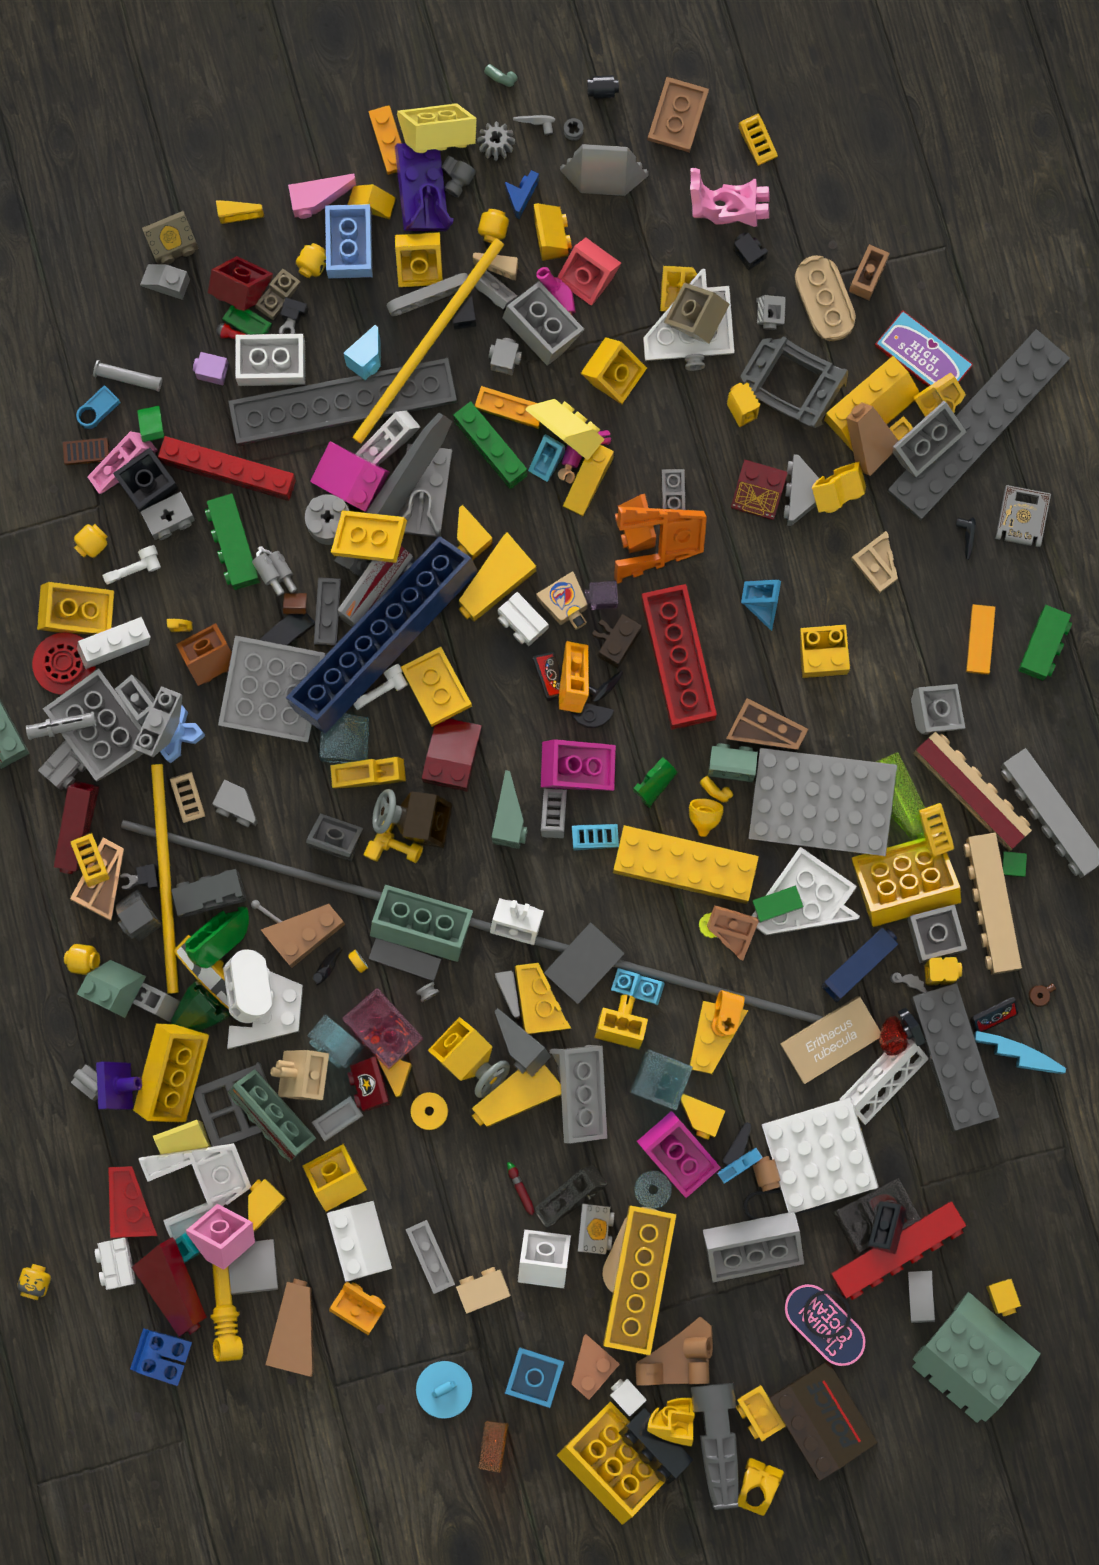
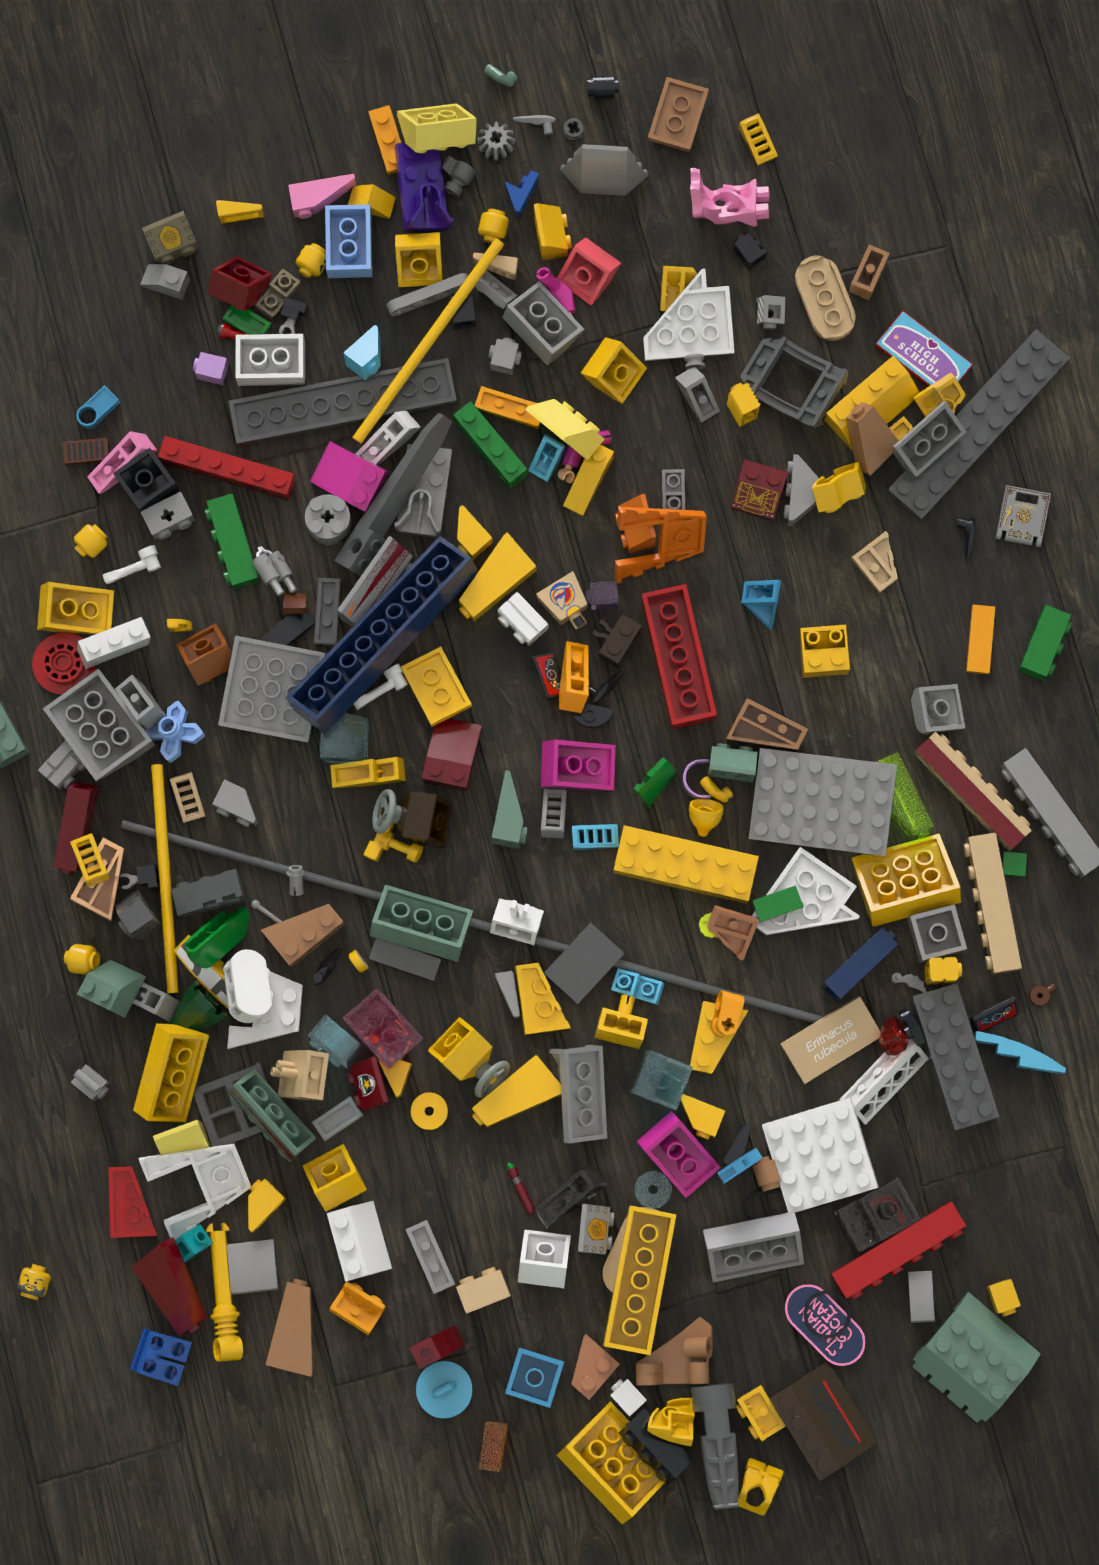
light grey pin [26,711,97,740] -> none
light grey pin [93,360,162,392] -> none
white brick [95,1238,136,1290] -> none
dark purple tile [96,1062,142,1110] -> none
light grey slope [132,686,182,757] -> none
green tile [137,406,165,442] -> none
bright pink slope [186,1204,255,1270] -> none
dark grey slope [306,813,363,862] -> none
yellow plate [331,511,407,563] -> none
light grey bush [416,982,439,1002] -> none
dark grey slope [495,1008,551,1077] -> none
dark tan slope [664,283,730,344] -> none
black slope [868,1201,907,1254] -> none
yellow slope [919,803,954,856] -> none
none -> light grey pin [286,865,305,896]
none -> dark red slope [409,1325,466,1369]
none -> light grey slope [675,366,720,423]
none -> lavender helmet [682,759,711,799]

